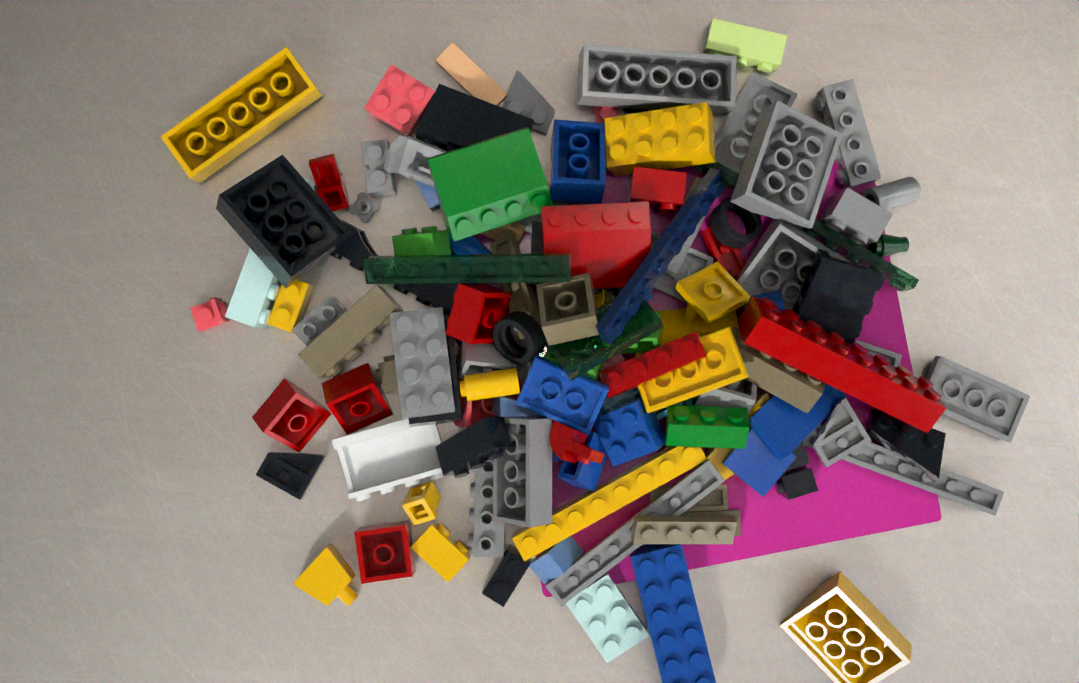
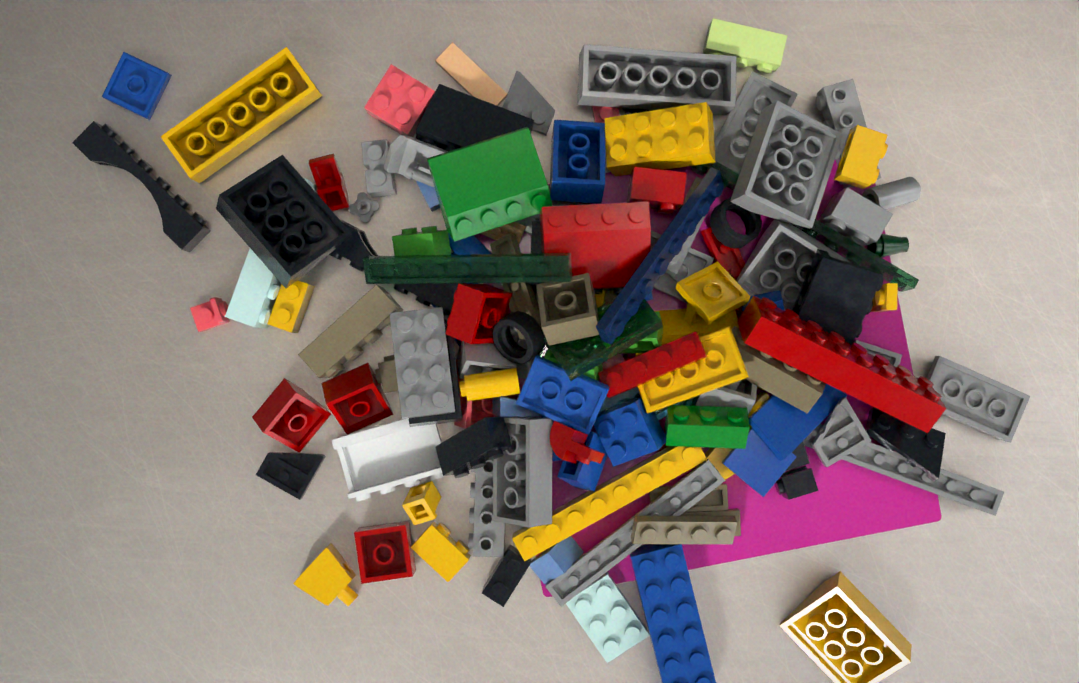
light grey brick [292,295,347,346] -> none
none -> black arch [72,121,211,252]
none -> blue tile [102,52,172,120]
none -> yellow brick [834,125,888,189]
none -> yellow plate [870,283,898,312]

